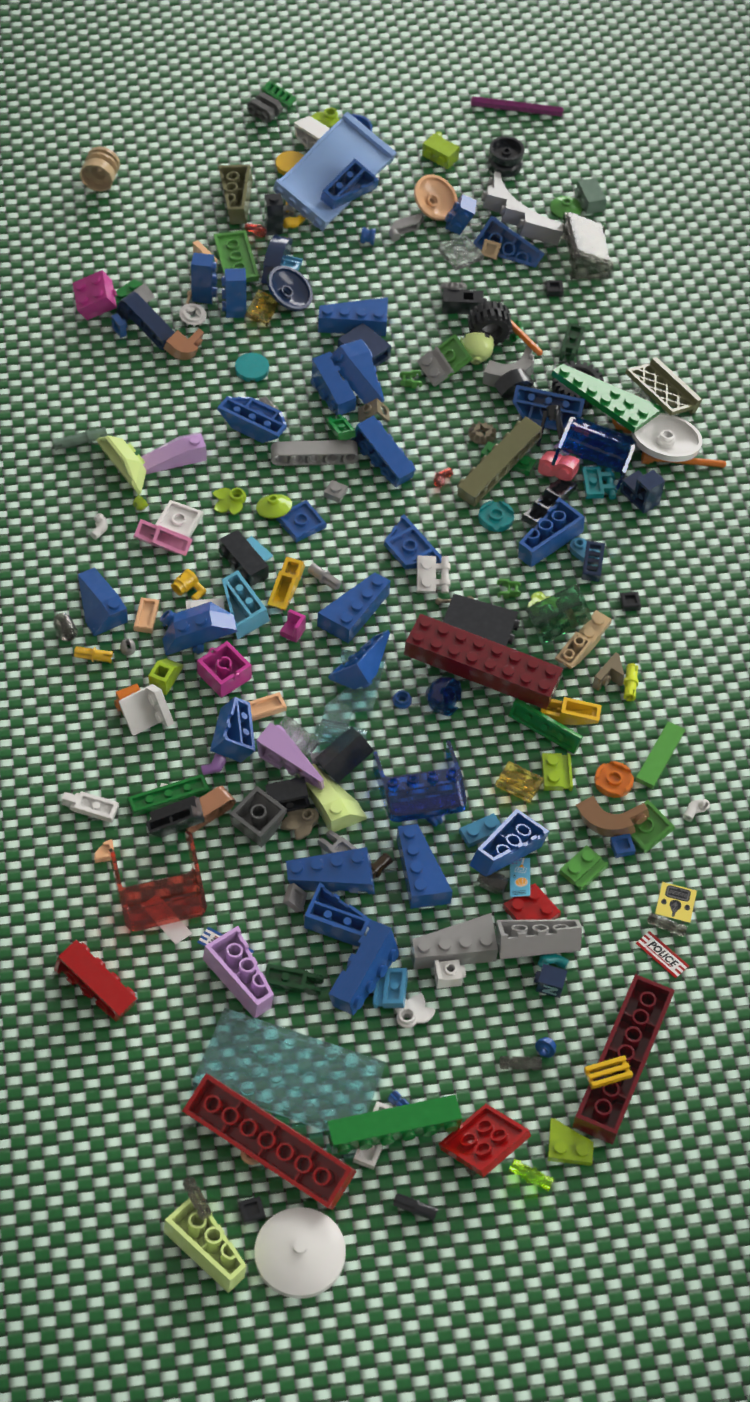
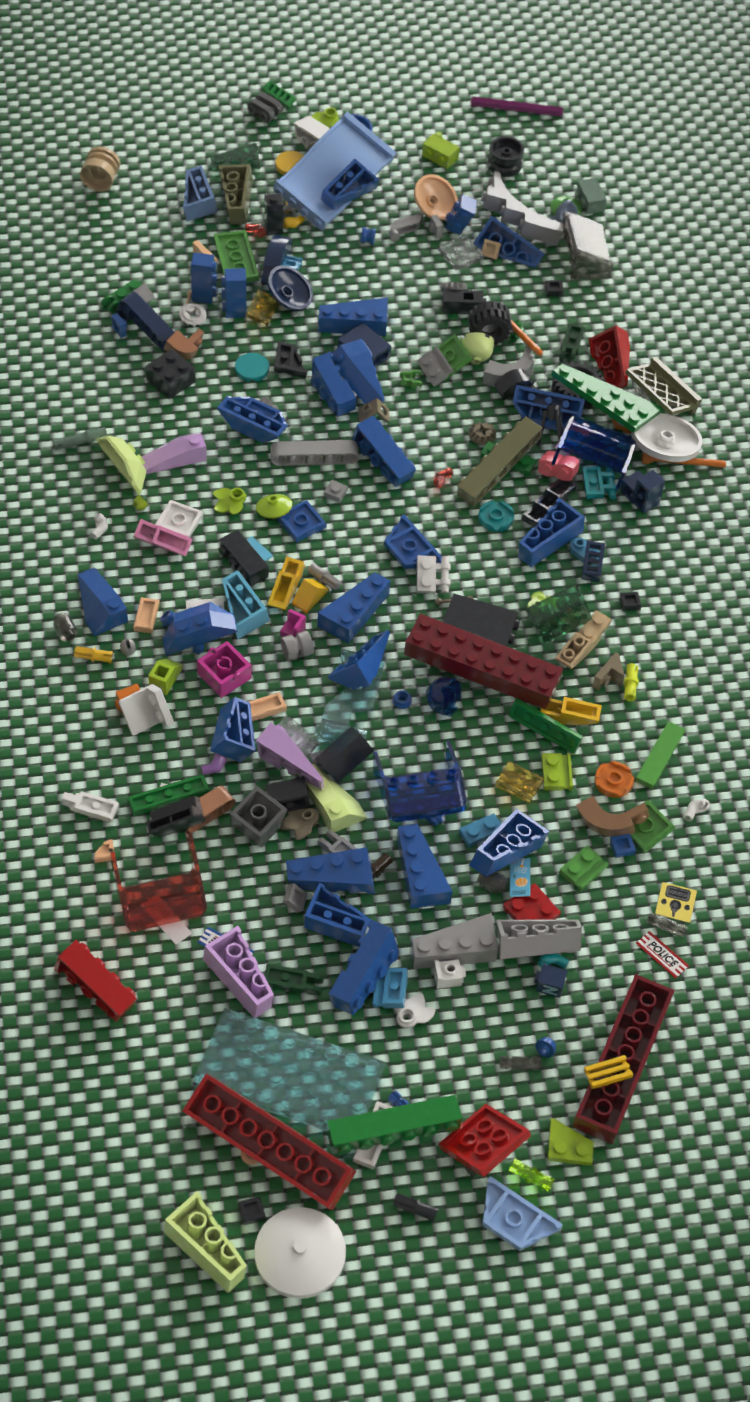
dark pink brick [73,270,117,320] -> none
yellow piece [171,569,206,600] -> none
clear smoke axle [183,1176,211,1219] -> none
green hinge [326,414,356,441] -> none
bright green piece [497,579,521,599] -> none
none -> black brick [146,349,196,400]
none -> medium blue wedge [183,165,218,221]
none -> clear green wing [210,143,260,172]
none -> black wing [274,341,308,378]
none -> light grey wheel [281,631,314,661]
none -> yellow slope [292,579,329,614]
none -> light grey plate [429,215,443,239]
none -> light blue wing [482,1176,563,1251]
none -> sand blue piece [548,200,578,225]
none -> red wedge [588,325,630,389]

